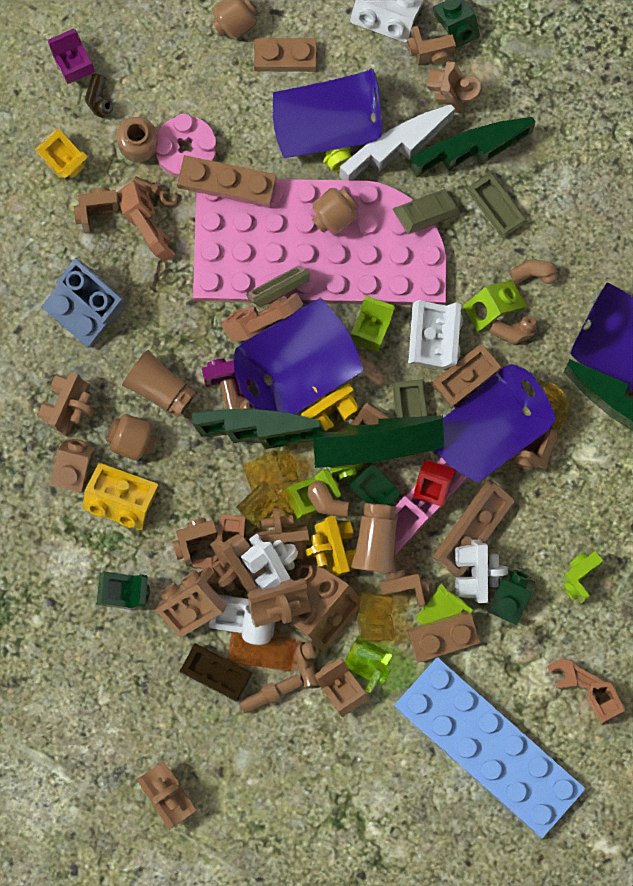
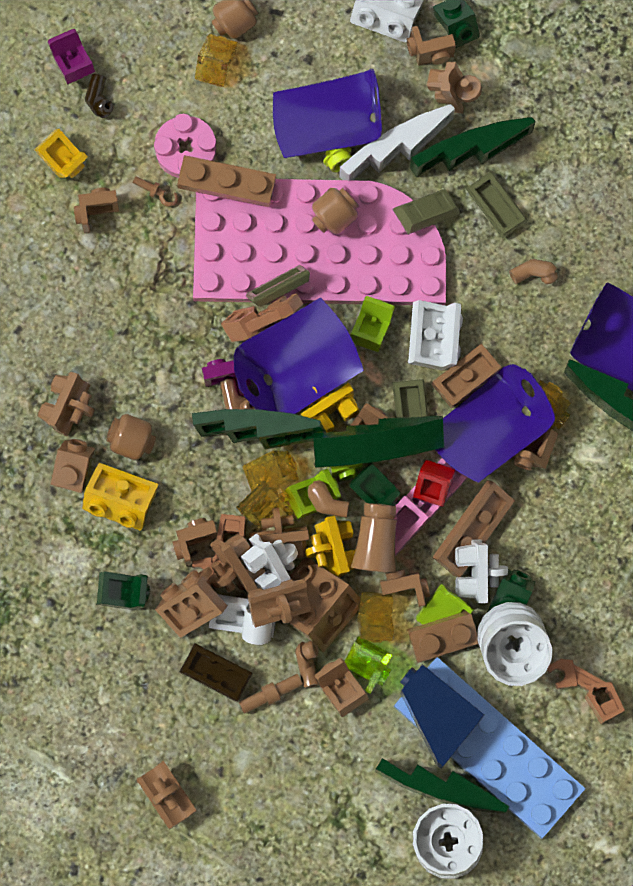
sand blue brick [41,258,126,348] -> none
nougat piece [116,181,175,262] -> none
medium nougat head [117,117,158,162] -> none
medium nougat plant [122,350,196,418] -> none
clear orange tile [227,632,296,672] -> none
medium nougat plate [254,38,316,72] -> none
lime bracket [463,280,527,332] -> none
medium nougat arm [489,316,537,344] -> none
lime bracket [562,551,603,604] -> none
none -> clear yellow bracket [195,34,238,87]
none -> dark green slope [375,758,510,814]
none -> dark blue slope [400,664,485,769]
none -> white wheel [413,804,483,879]
none -> white wheel [477,602,552,686]

